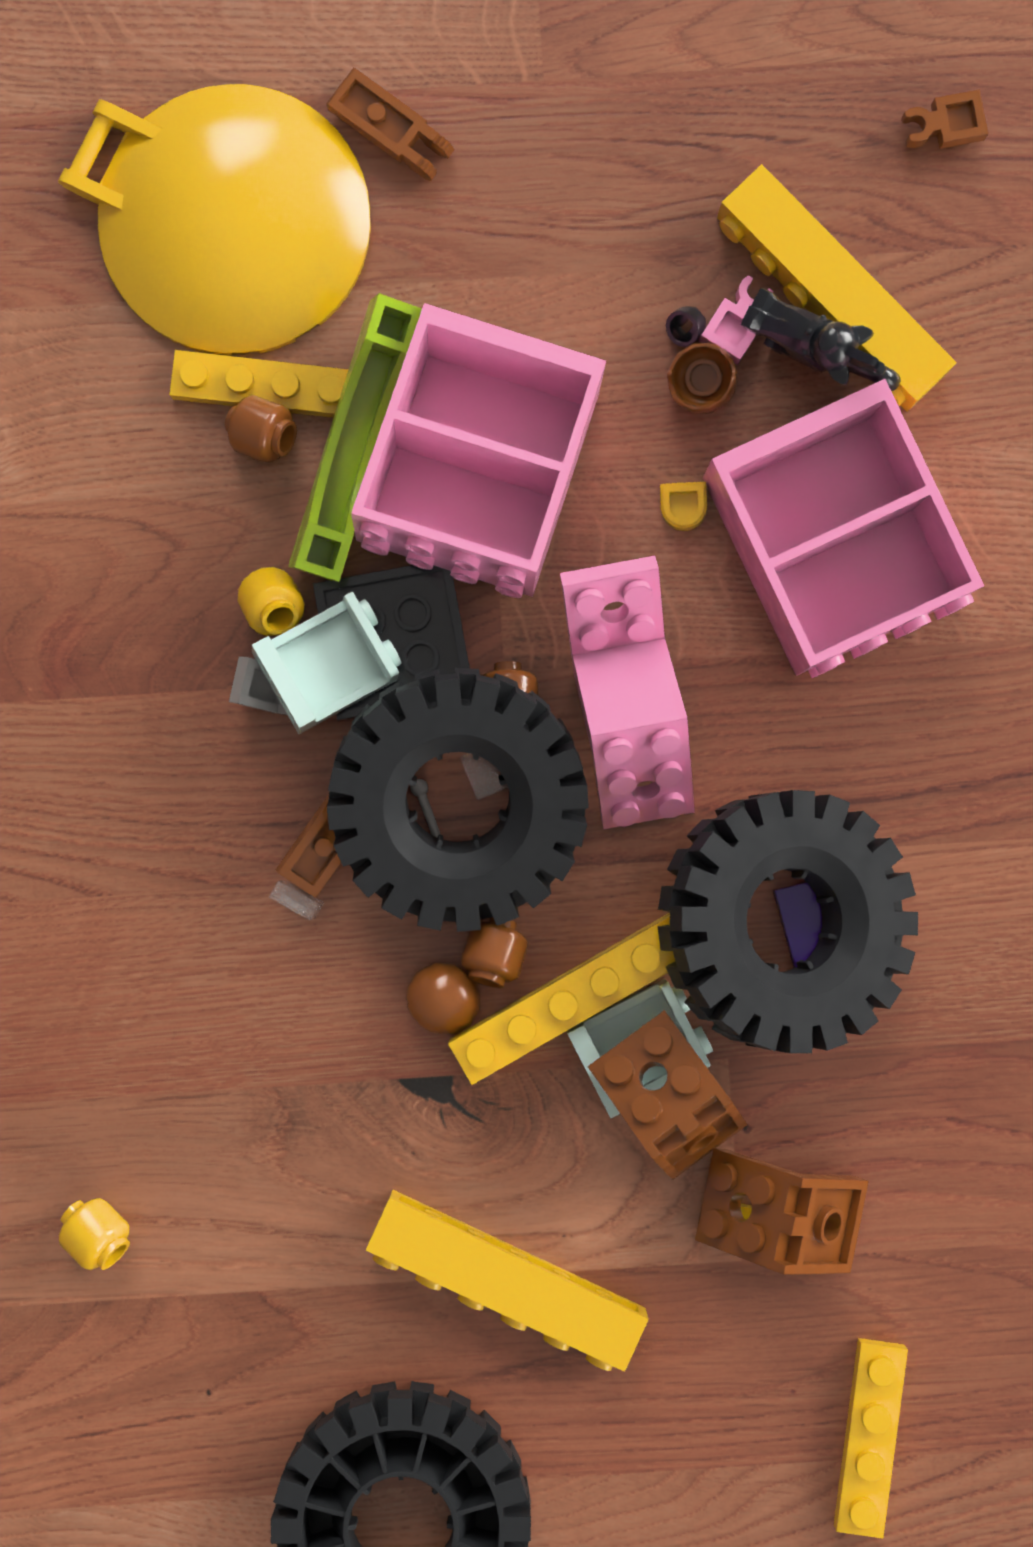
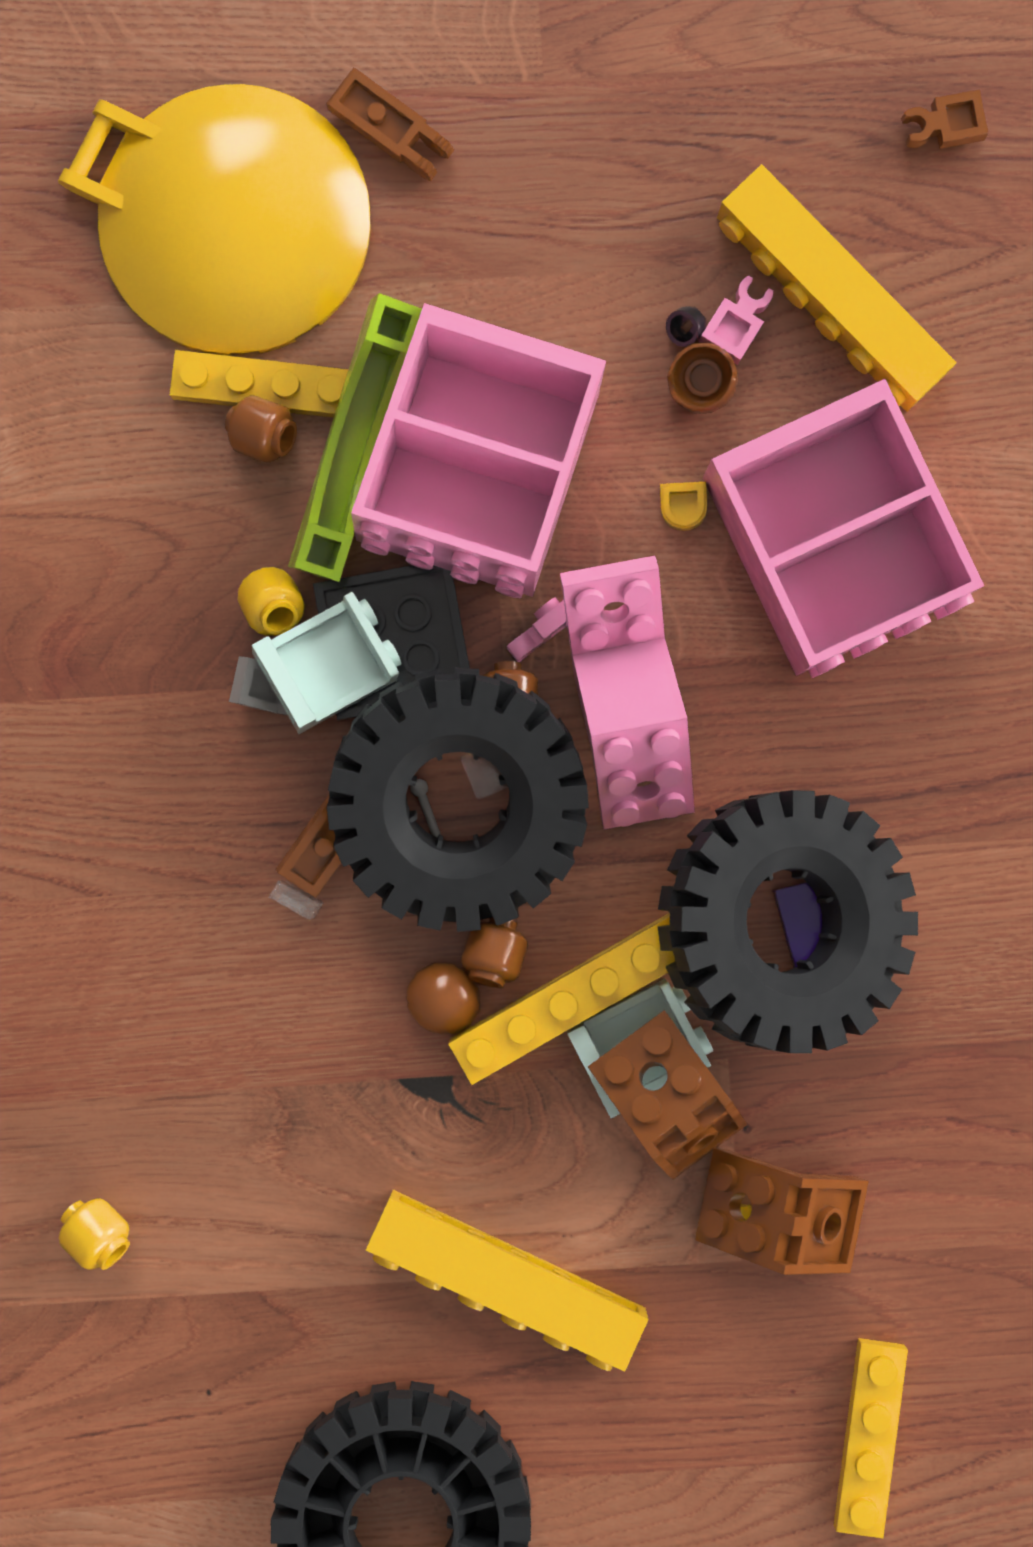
black animal [741,288,901,391] -> none
none -> bright pink plate [507,597,567,662]

